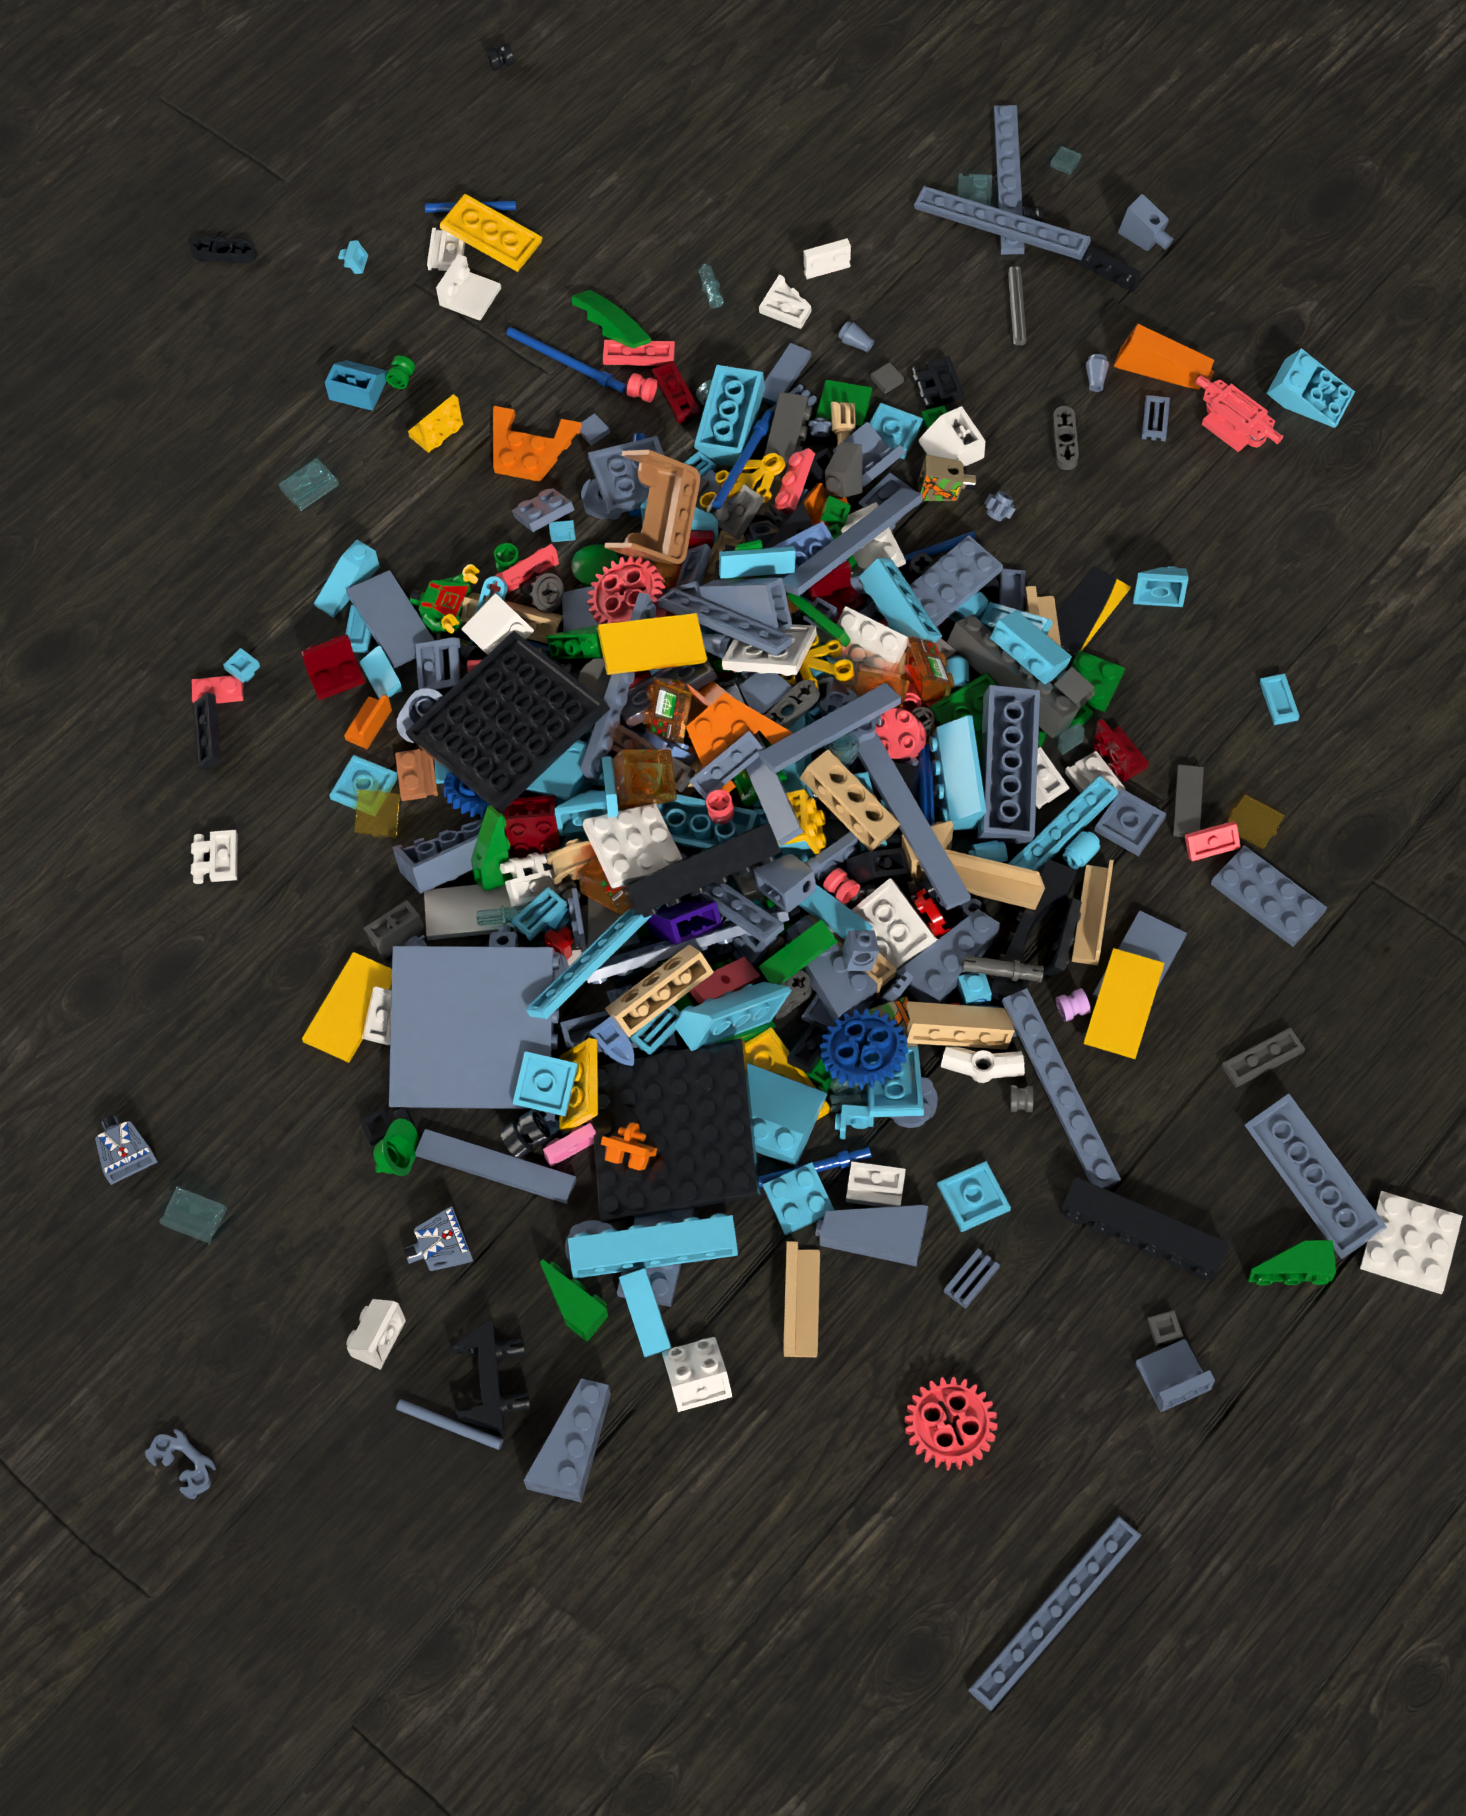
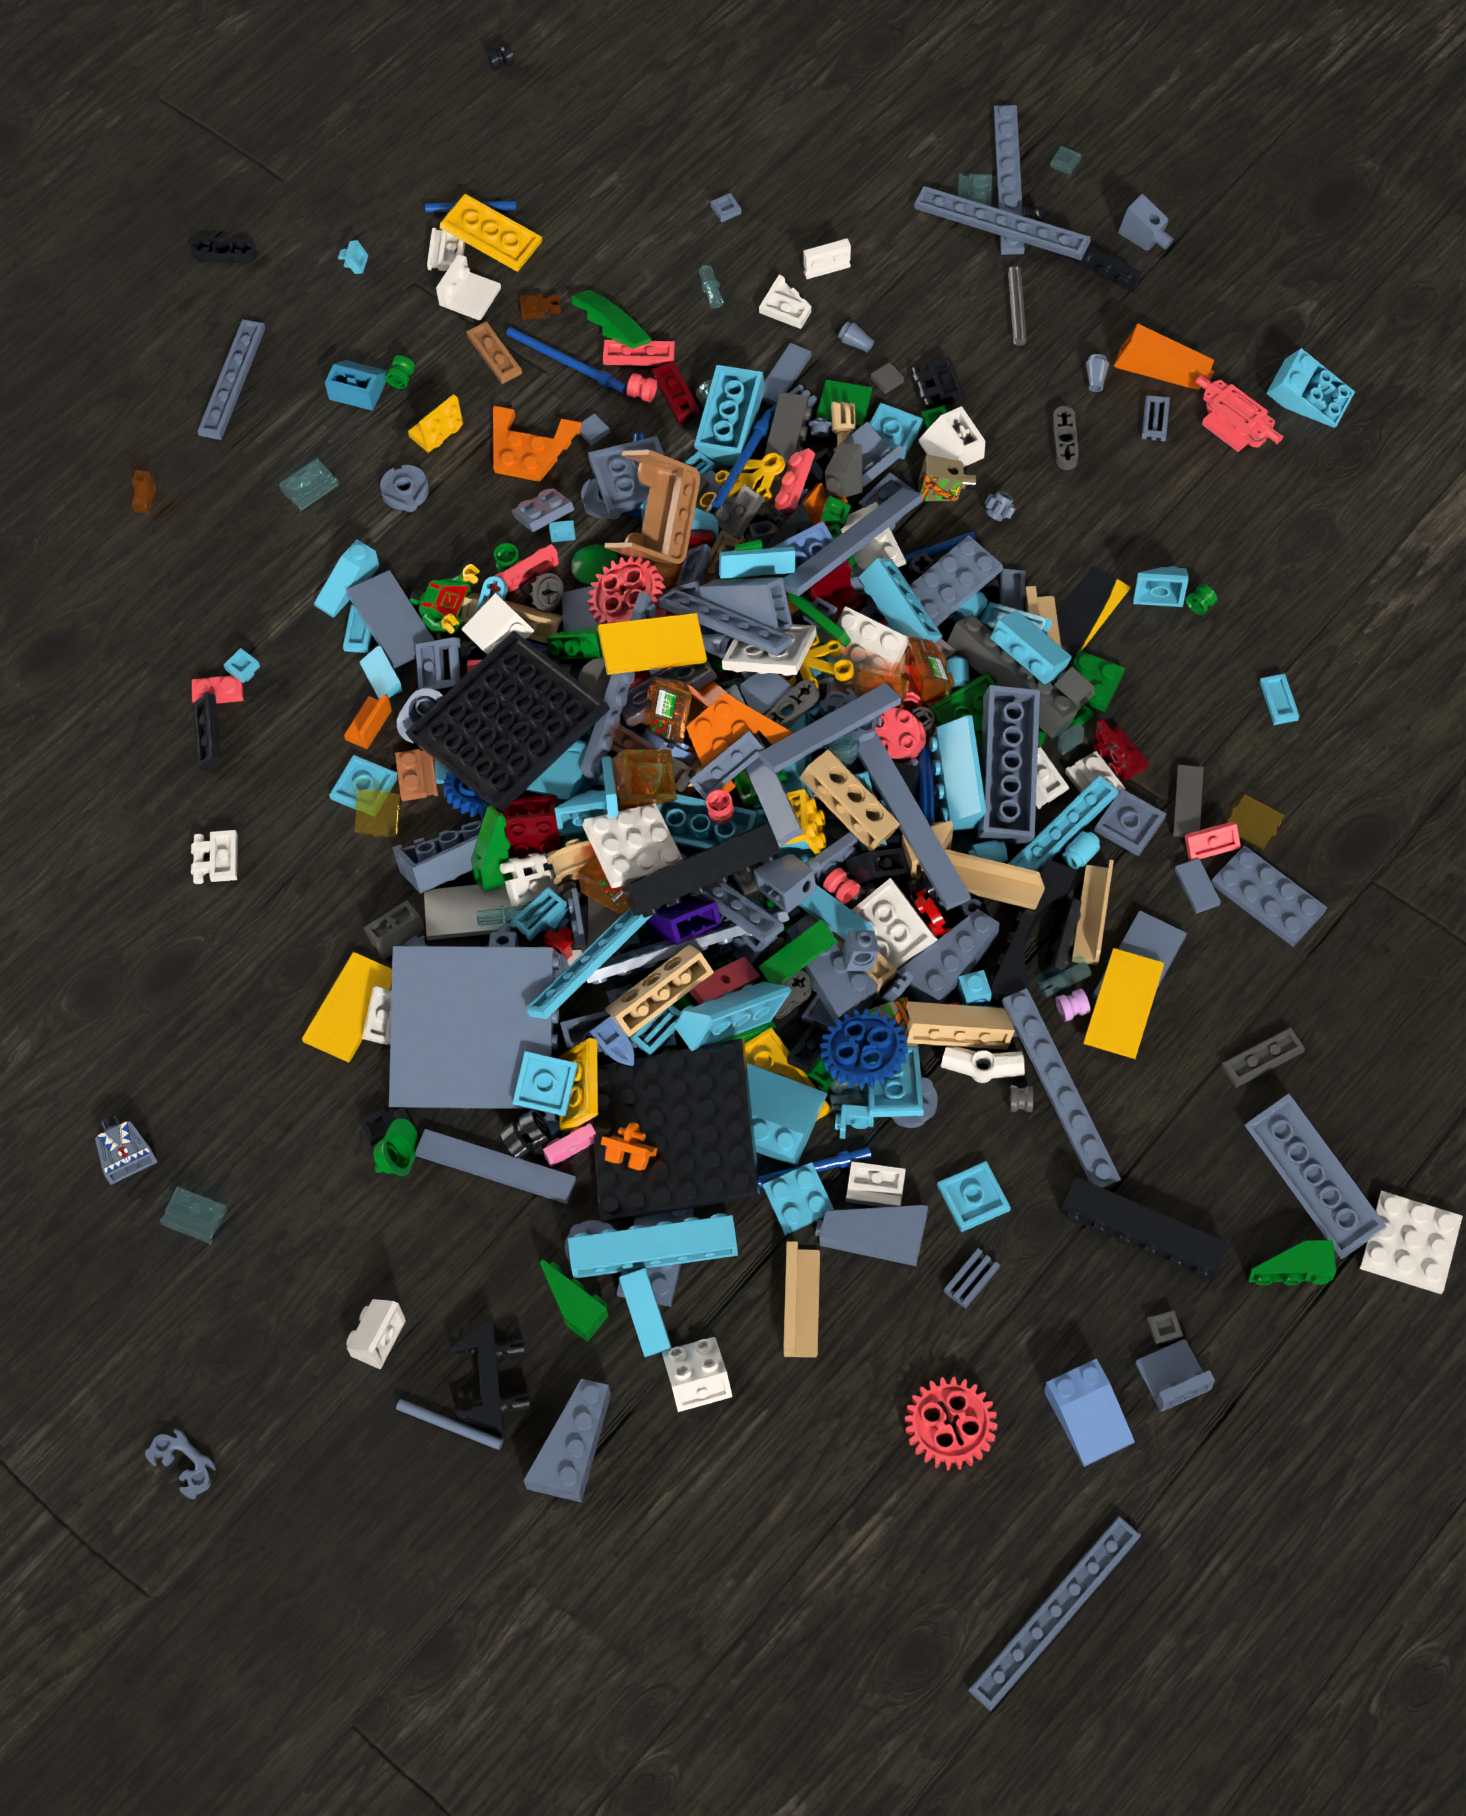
dark red bracket [301,635,365,700] -> none
torso [403,1207,473,1271] -> none
dark grey pin [962,955,1044,983] -> none
none -> clear orange piece [132,470,156,513]
none -> sand blue tile [198,319,266,440]
none -> sand blue plate [380,465,429,512]
none -> medium nougat tile [467,321,522,384]
none -> reddish brown plate [520,293,561,320]
none -> sand blue tile [710,193,741,222]
none -> clear light blue axle [1038,962,1091,998]
none -> medium blue slope [1044,1359,1135,1467]
none -> sand blue tile [1174,858,1221,914]
none -> green wheel [1185,584,1217,615]

